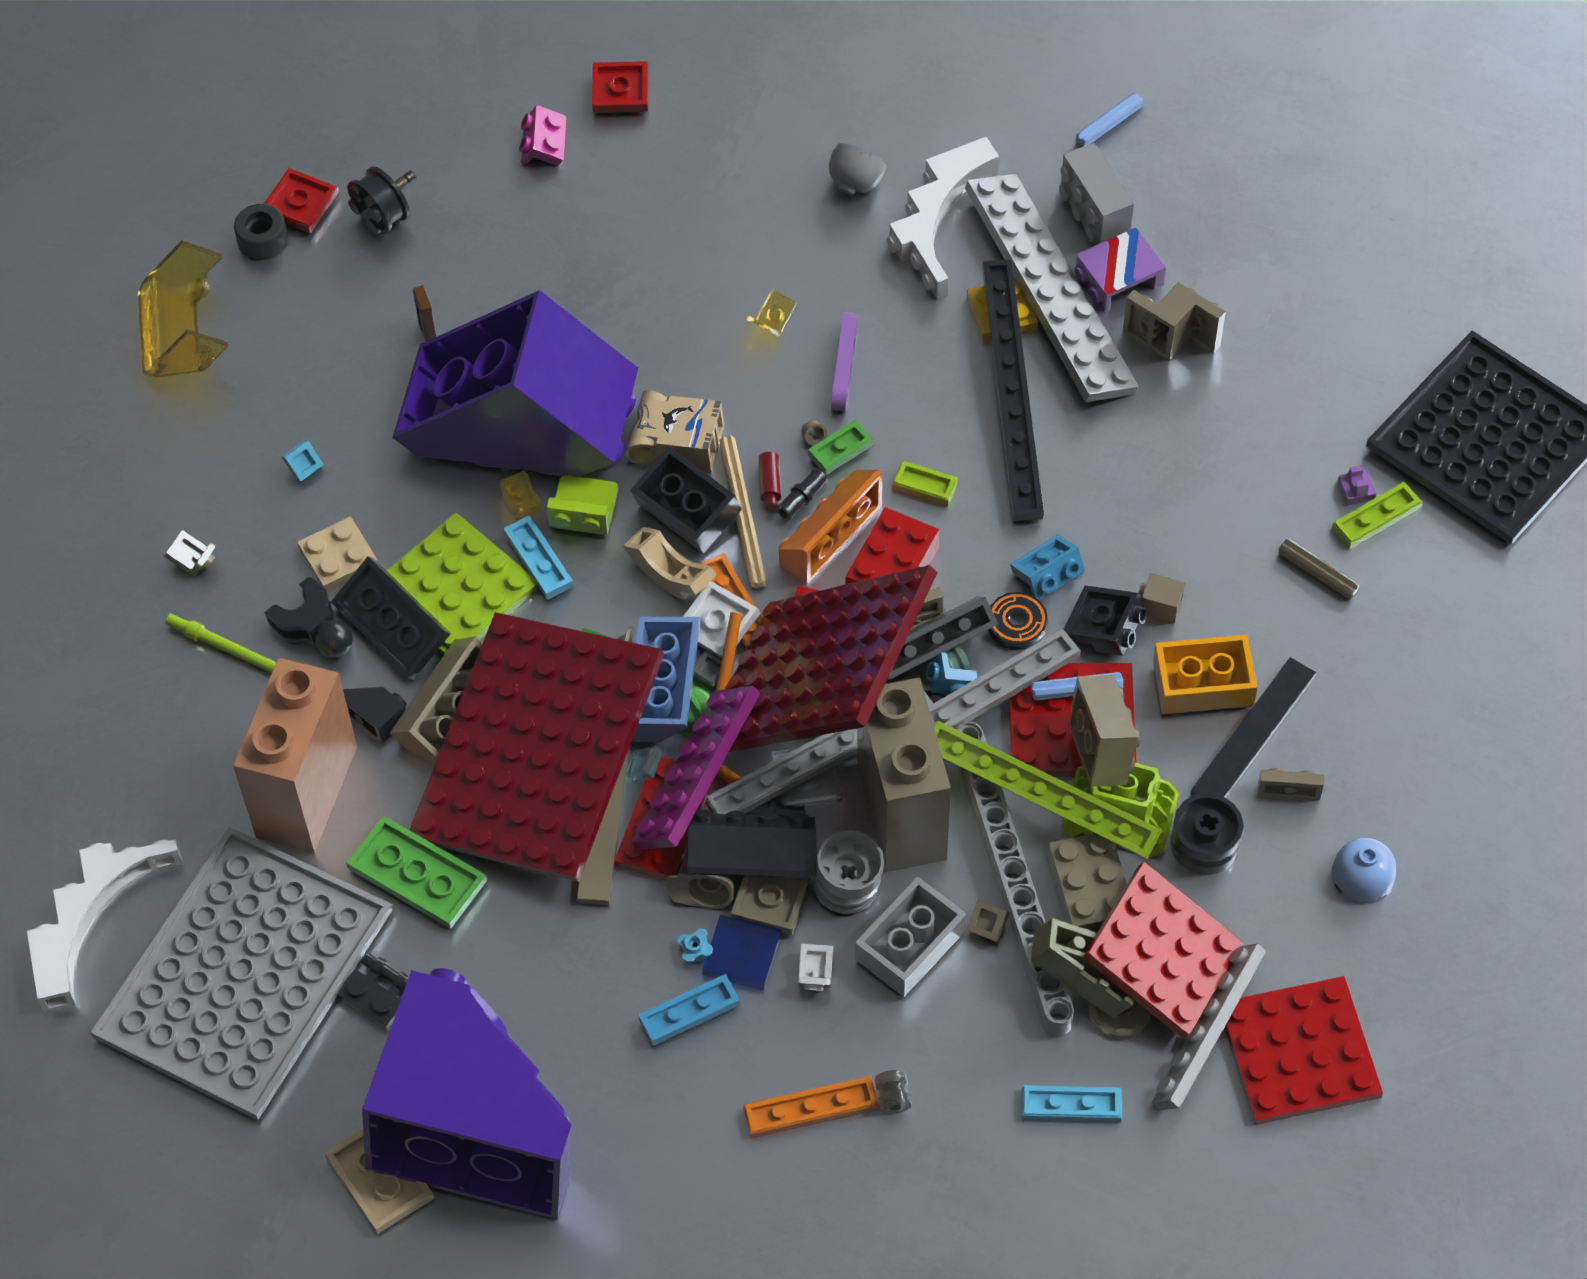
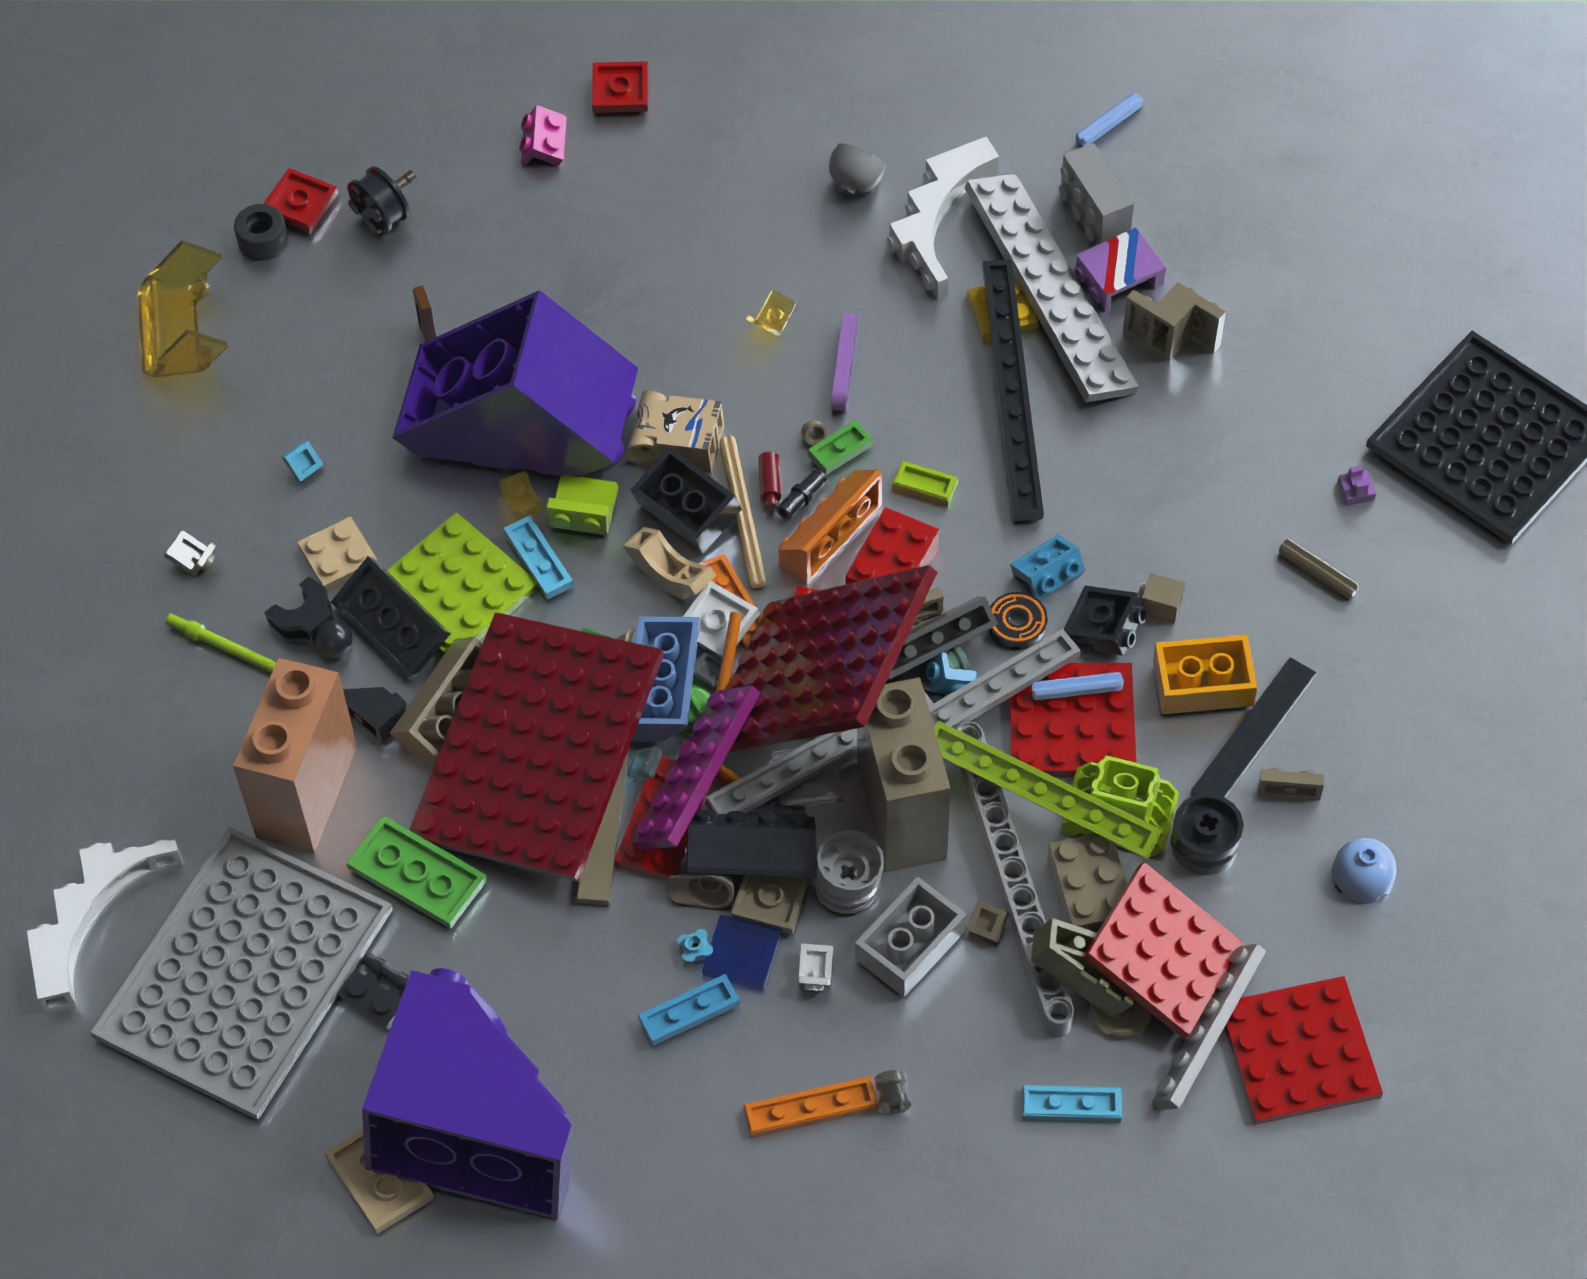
dark tan brick [1068,675,1140,787] -> none
lime tile [1332,482,1423,549] -> none

